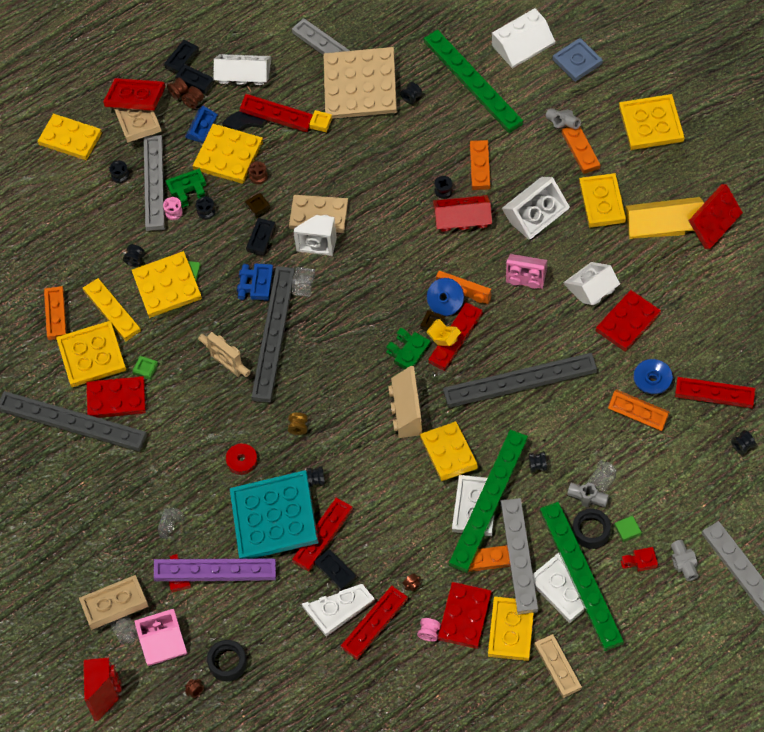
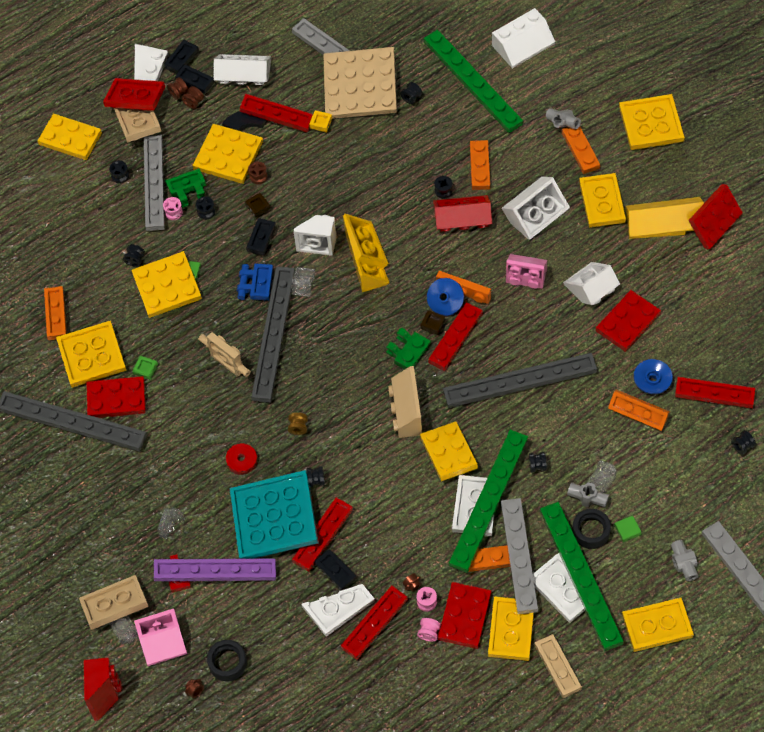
yellow plate [83,278,141,342] -> none
blue slope [185,106,218,143] -> none
tan plate [289,195,348,233] -> none
yellow bracket [427,319,461,346] -> none
sand blue plate [553,38,603,82] -> none
red plate [620,547,658,572] -> none
none -> white wing [134,44,169,81]
none -> yellow slope [343,214,390,292]
none -> bright pink wheel [416,587,437,612]
none -> yellow plate [622,598,694,652]

